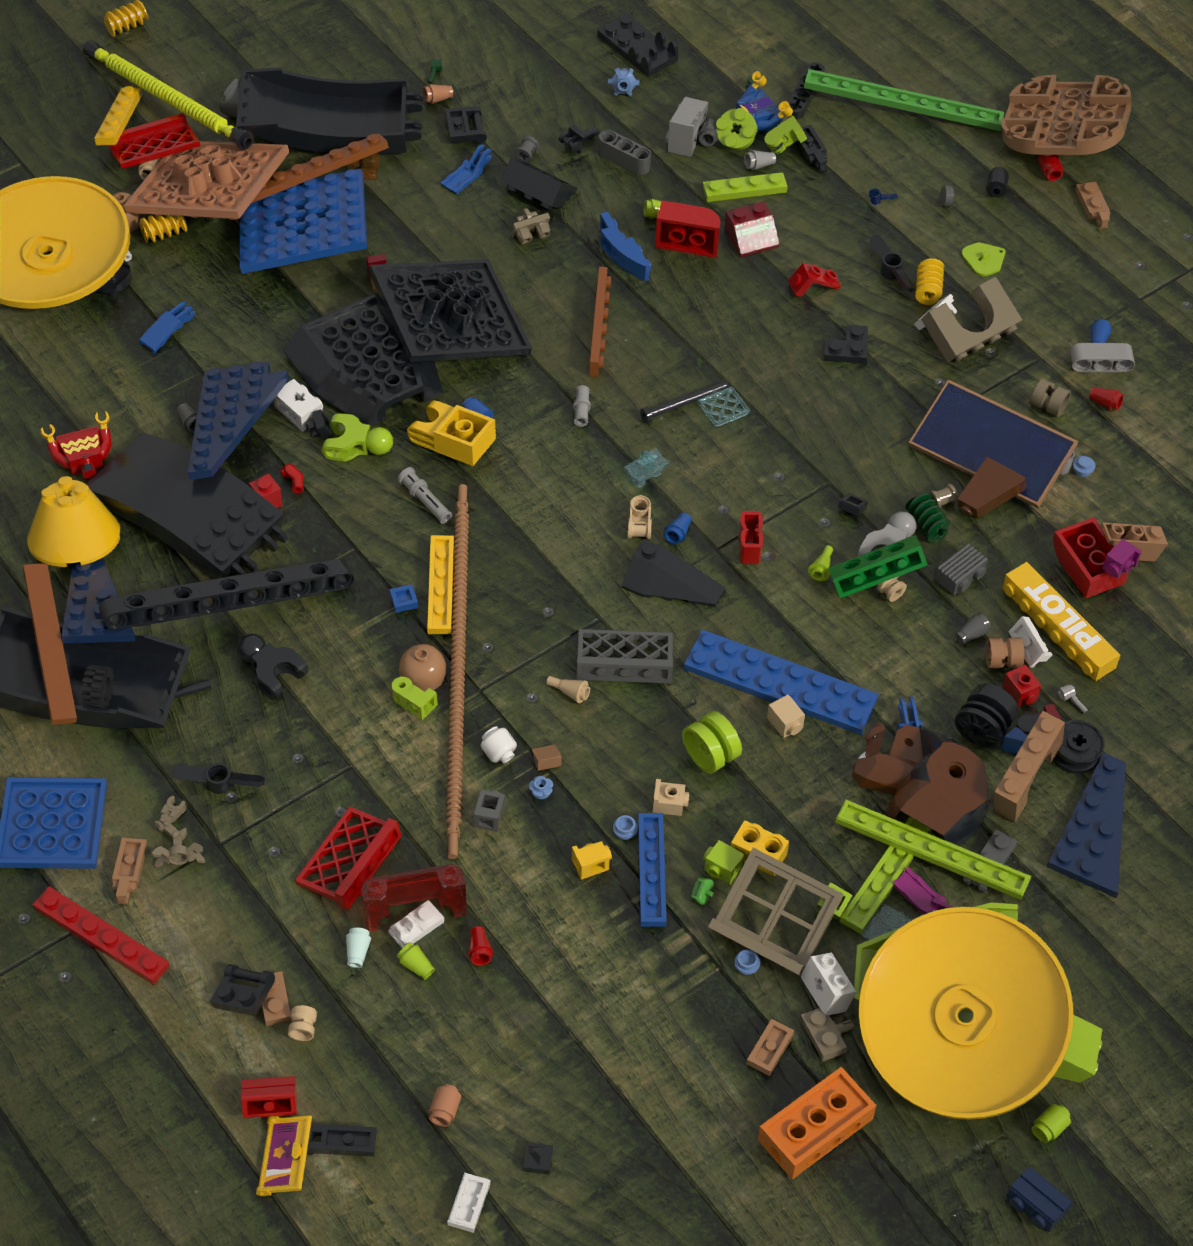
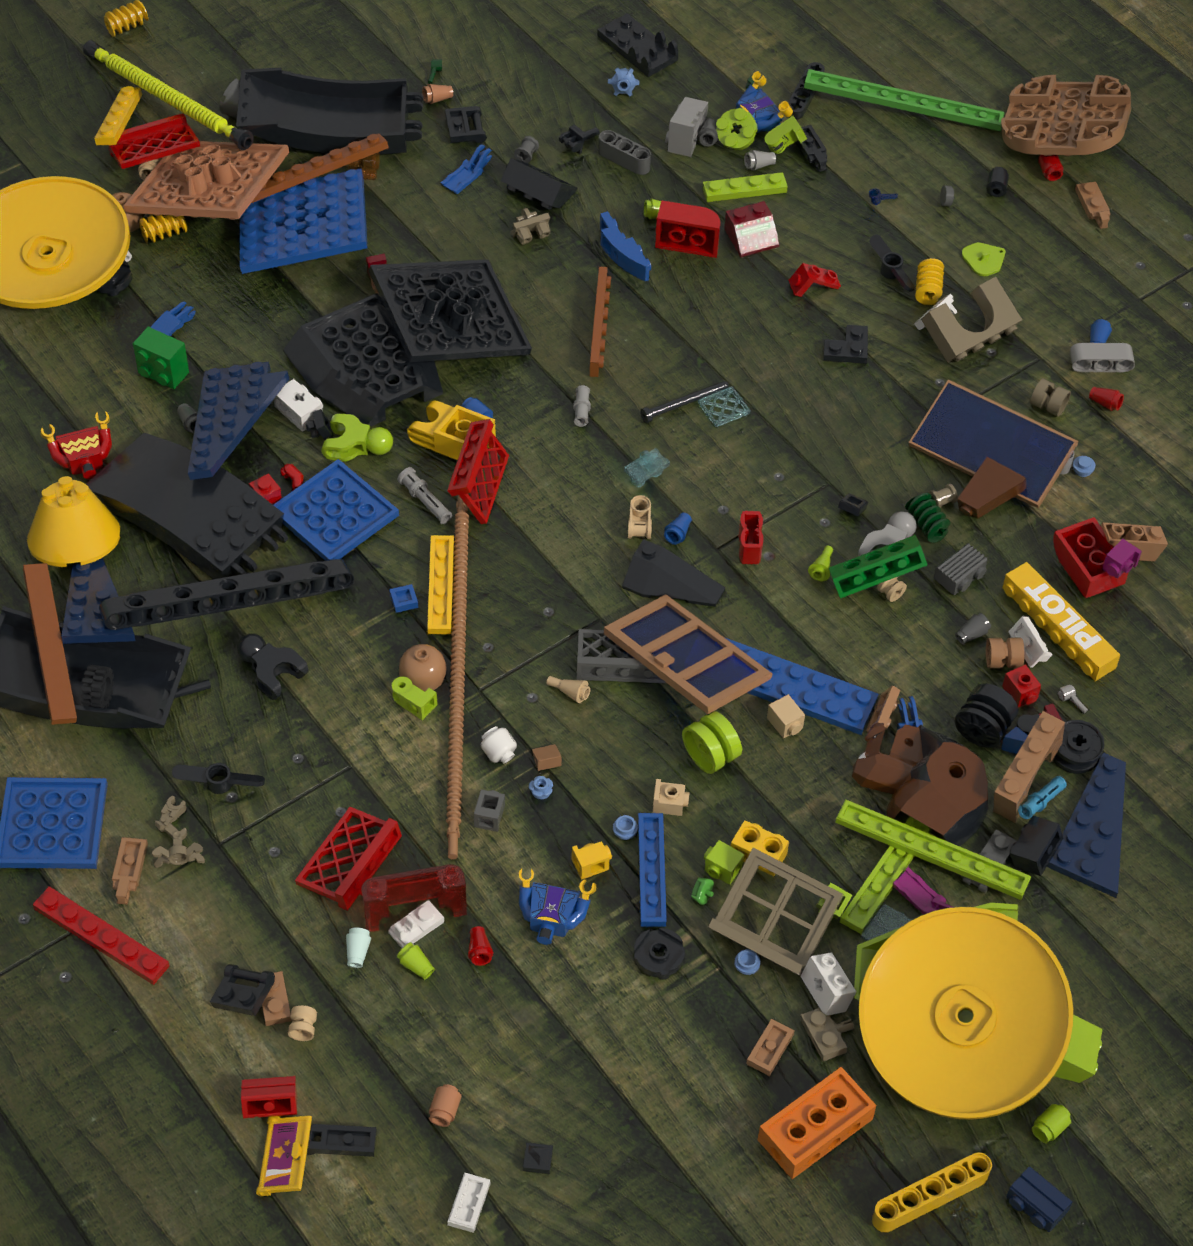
none -> green brick [133,326,189,389]
none -> blue plate [274,459,399,561]
none -> red fence [447,419,509,524]
none -> blue torso [519,869,597,945]
none -> door [604,595,772,714]
none -> black plate [634,928,685,980]
none -> medium nougat plate [866,685,900,732]
none -> yellow beam [872,1153,992,1232]
none -> black brick [1010,816,1063,876]
none -> dark azure pin [1018,776,1067,819]

